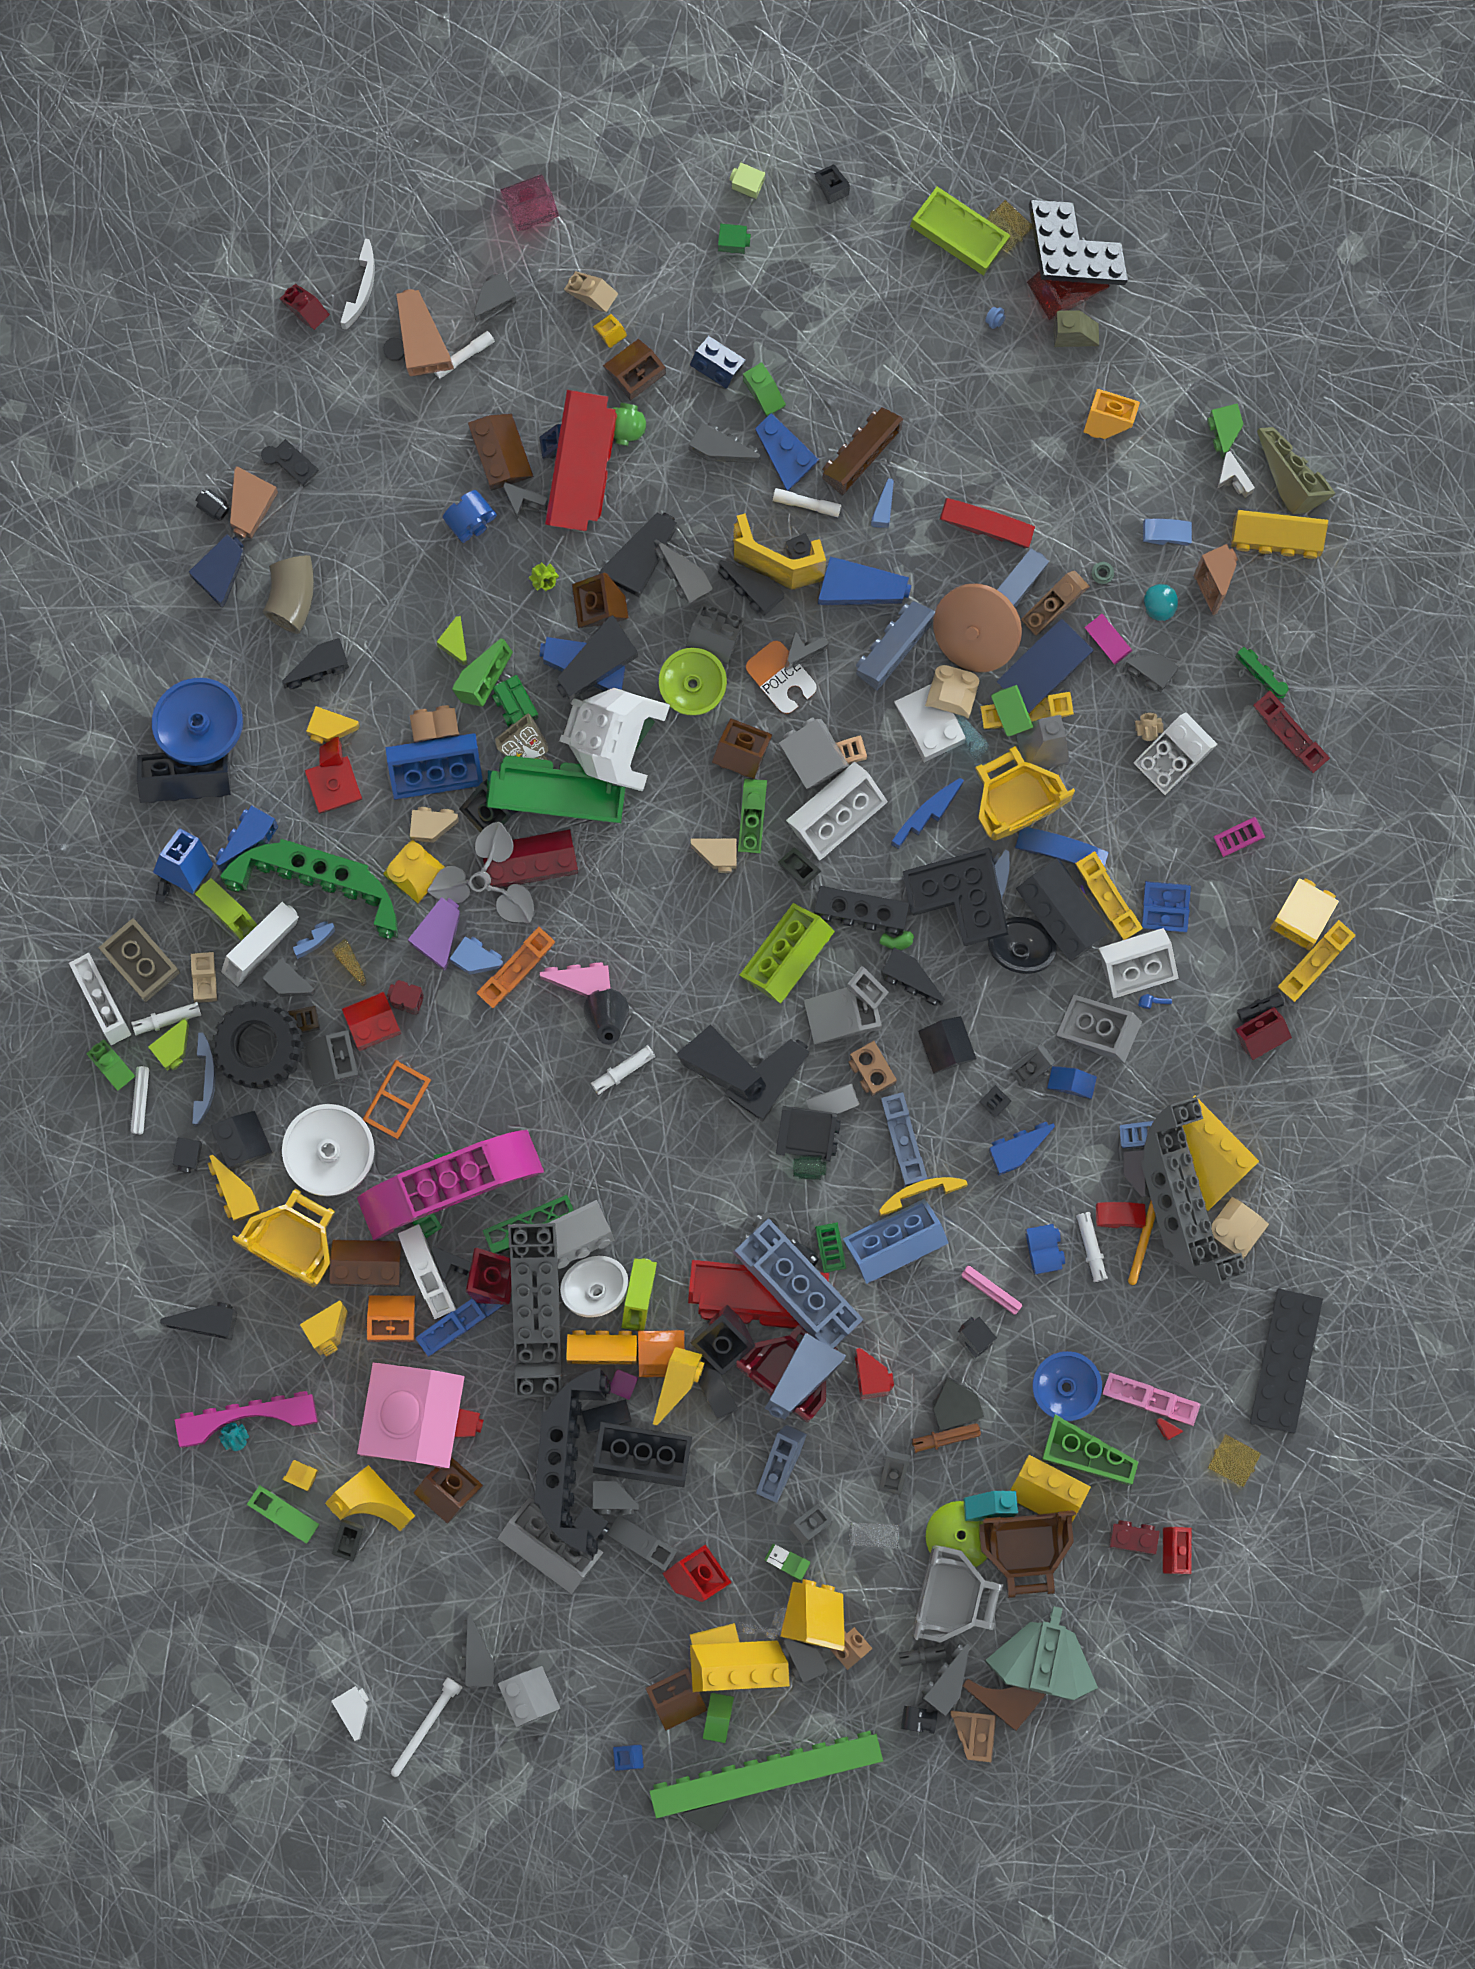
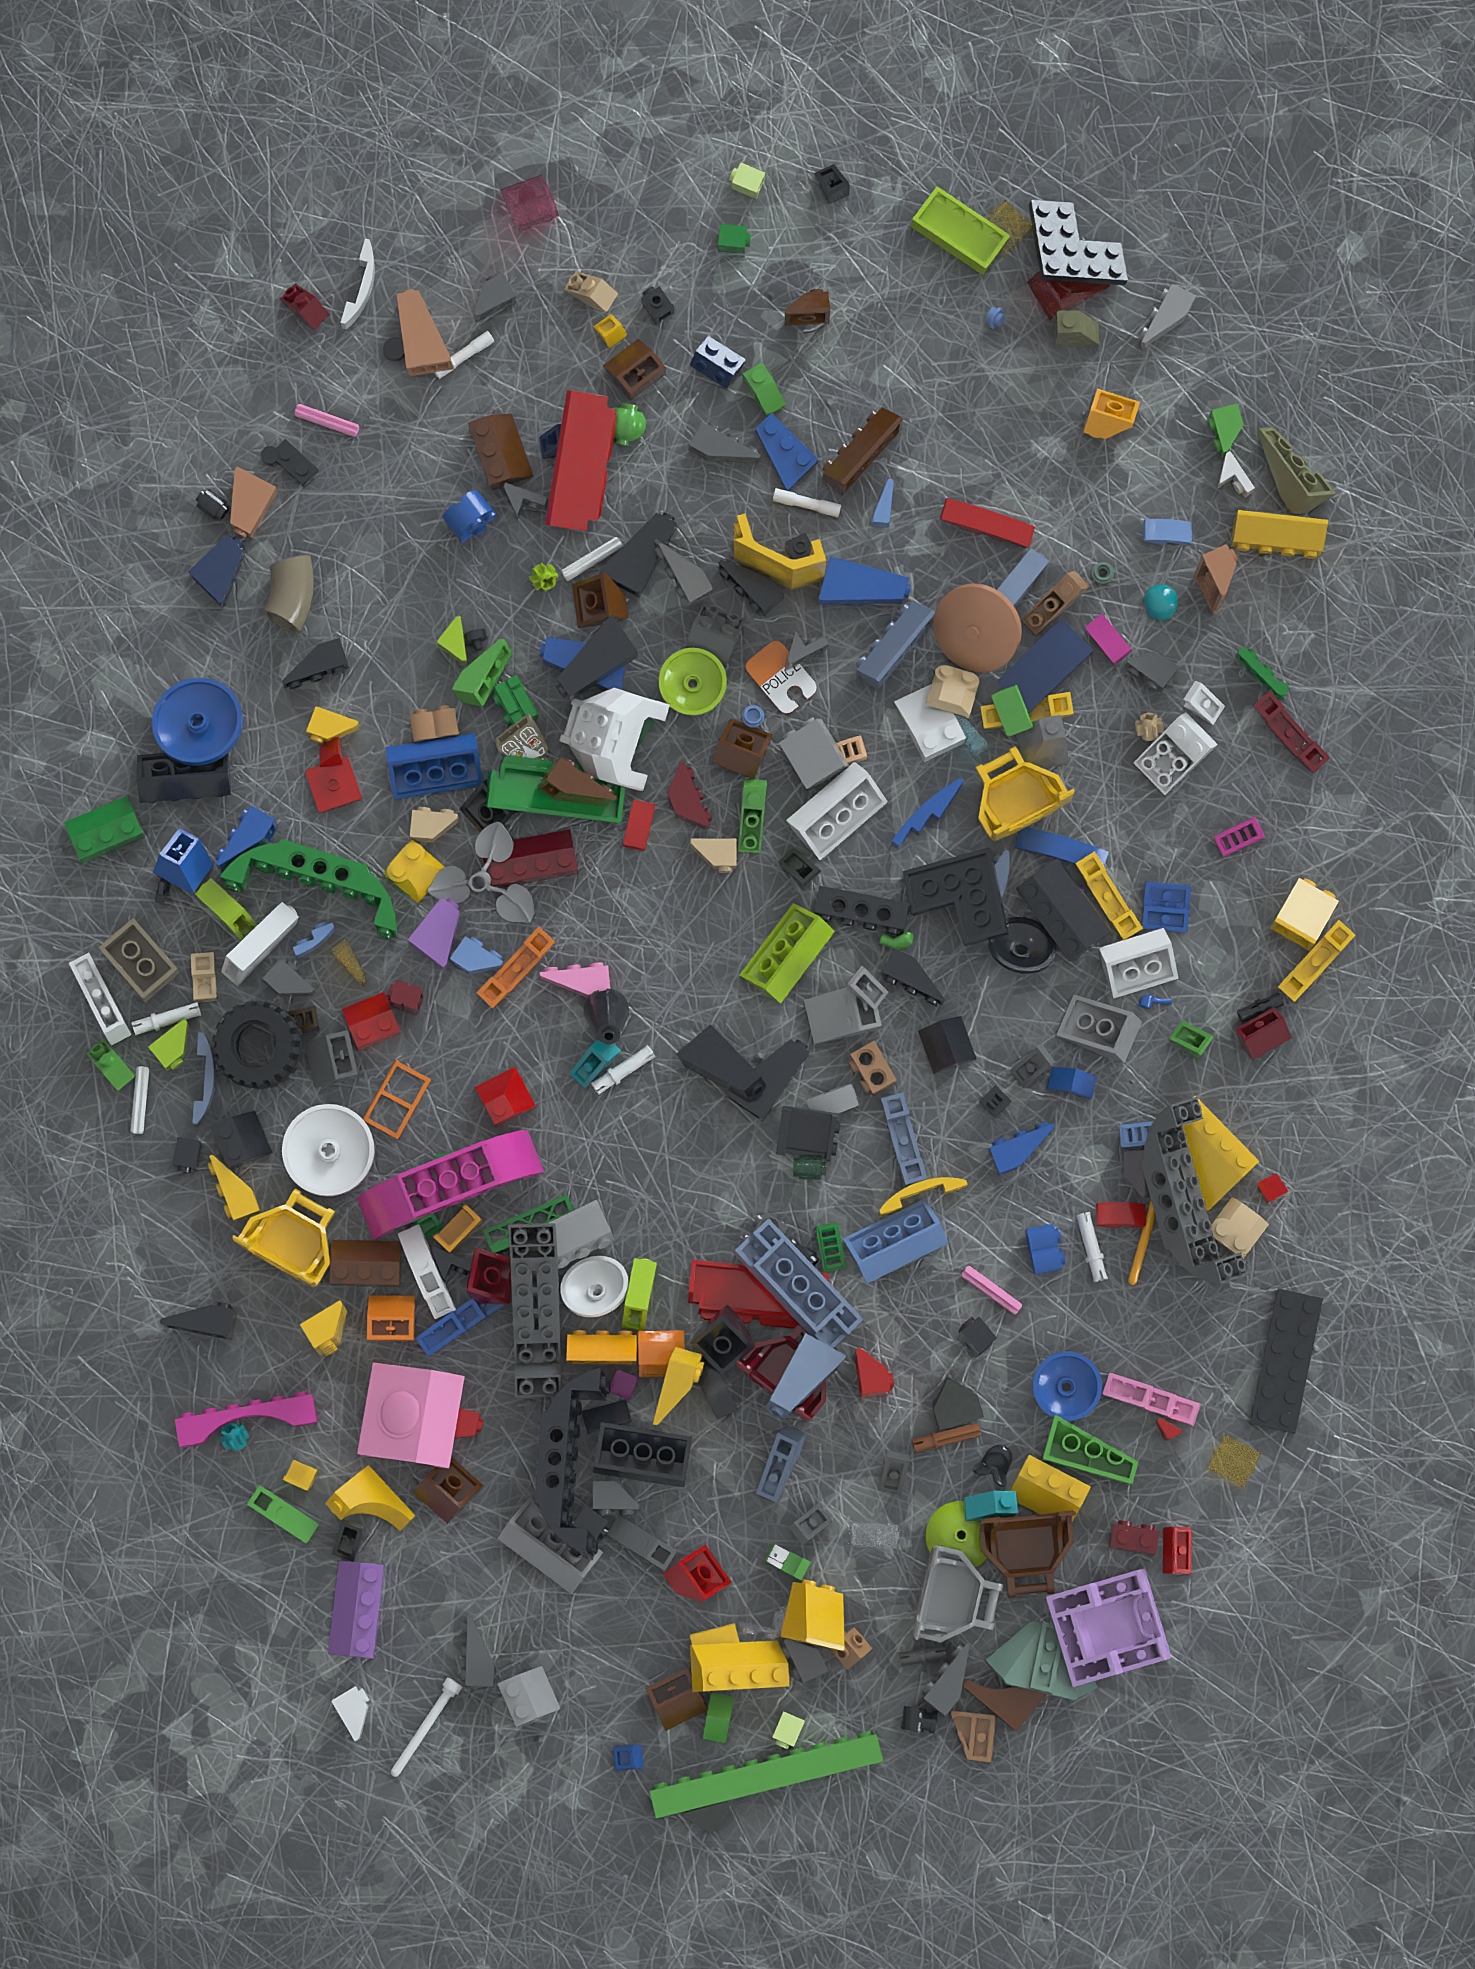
none -> green slope [64,796,145,864]
none -> bright pink axle [294,404,359,437]
none -> medium lavender slope [328,1561,385,1659]
none -> light orange panel [433,1204,482,1254]
none -> black tile [464,629,488,651]
none -> red slope [475,1067,536,1128]
none -> reddish brown slope [537,758,617,807]
none -> white axle [562,537,623,581]
none -> teal slope [569,1040,621,1089]
none -> red slope [623,799,656,851]
none -> black brick [641,286,674,325]
none -> dark red slope [667,762,712,830]
none -> medium blue plate [742,705,764,728]
none -> yellowish green brick [772,1711,805,1749]
none -> reddish brown slope [784,289,830,326]
none -> black piece [973,1445,1012,1488]
none -> lavender slope [1046,1568,1172,1687]
none -> light grey slope [1139,284,1196,349]
none -> bright green slope [1169,1021,1214,1060]
none -> white slope [1183,681,1225,725]
none -> red slope [1256,1173,1288,1204]

